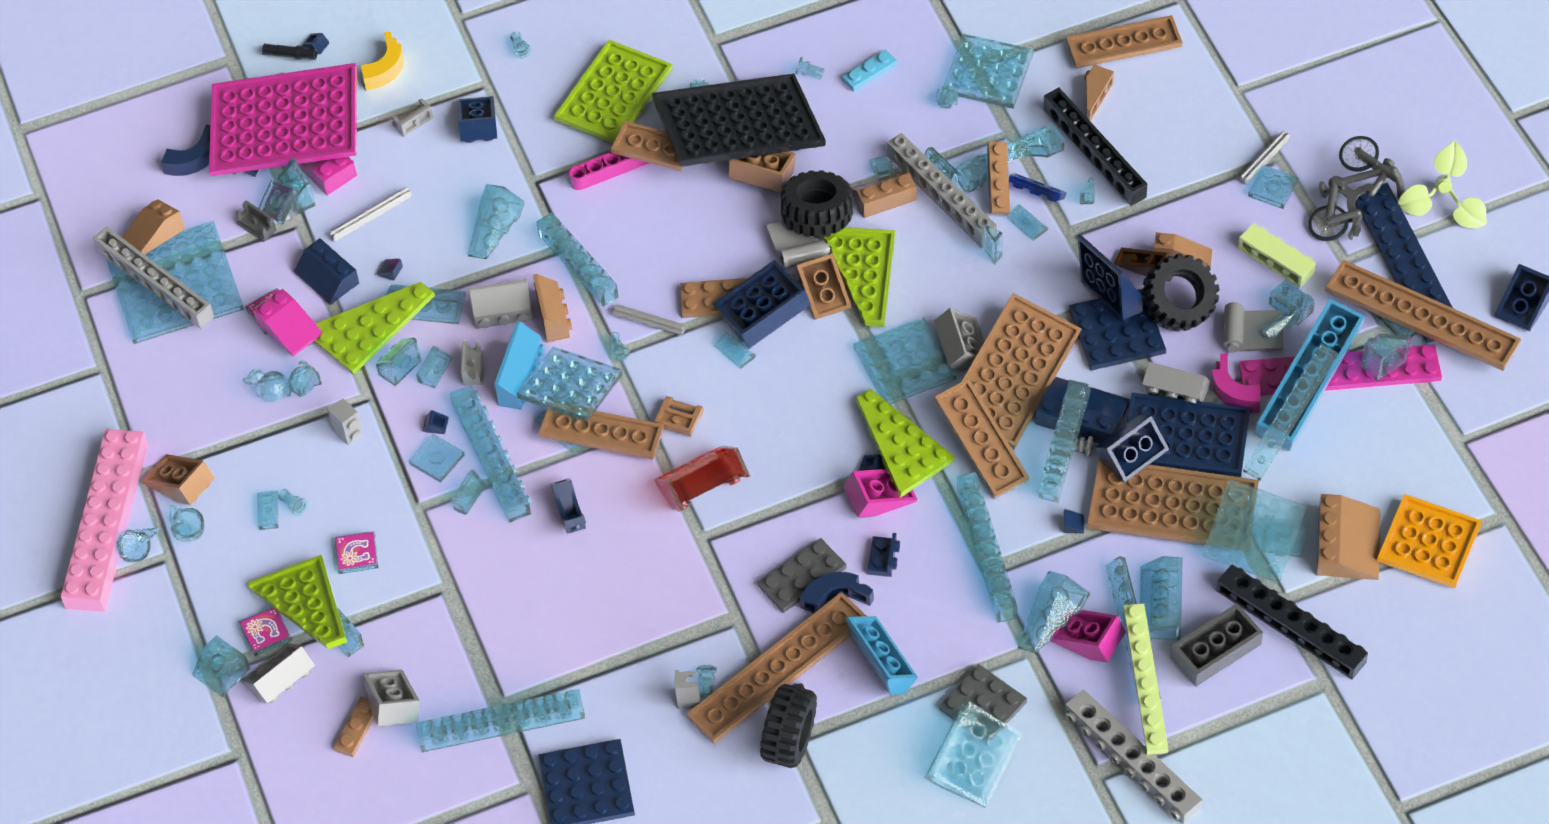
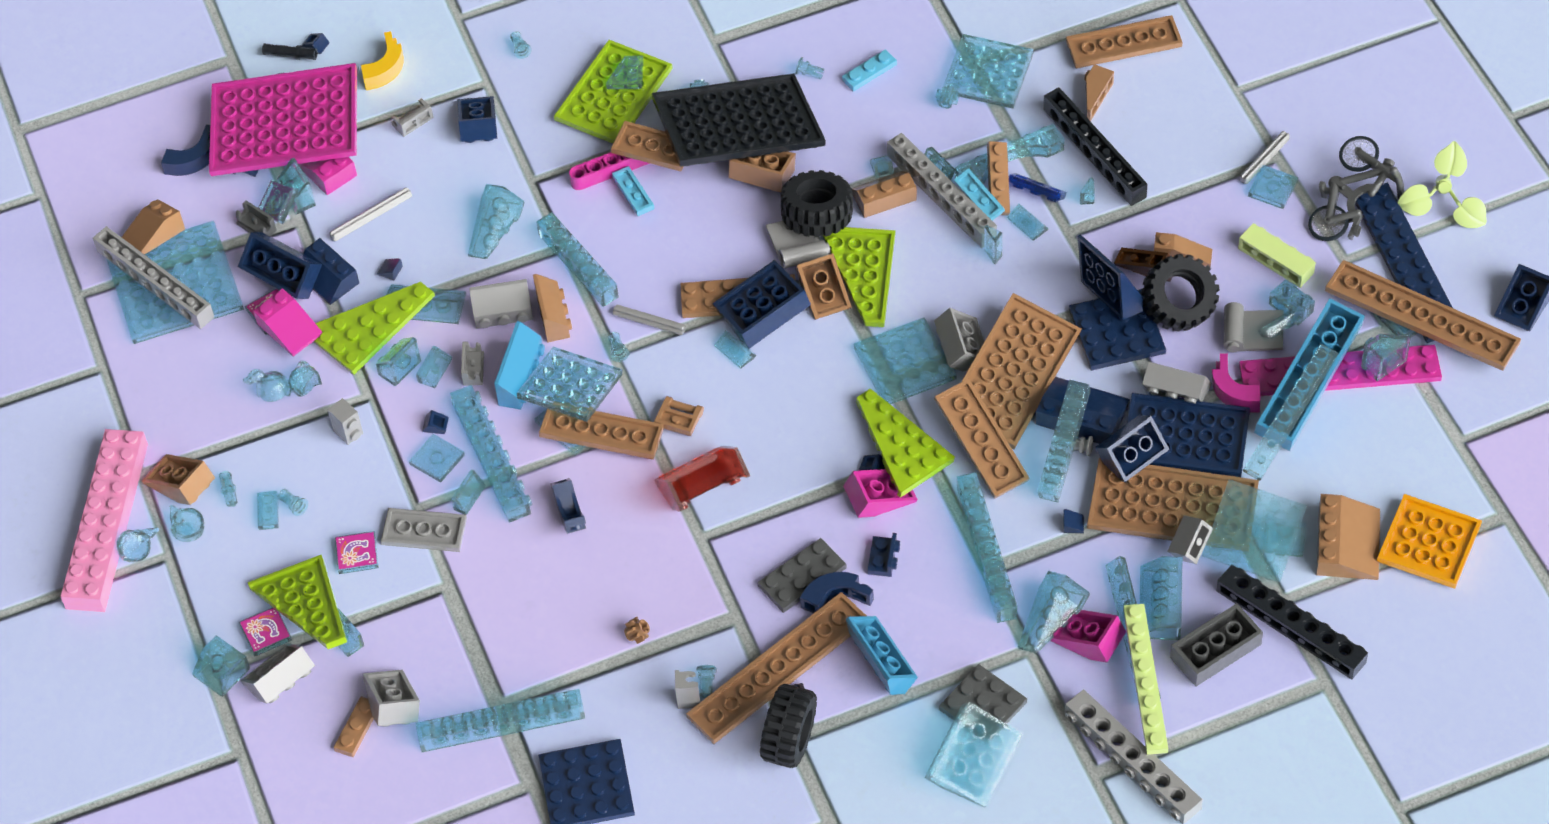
none -> clear light blue axle [219,471,238,507]
none -> dark blue brick [237,232,322,299]
none -> light grey tile [380,508,467,552]
none -> clear light blue wing [606,56,644,89]
none -> medium azure plate [612,166,654,216]
none -> medium nougat gear [624,617,650,644]
none -> medium azure plate [954,168,1005,221]
none -> light grey brick [1167,515,1213,564]

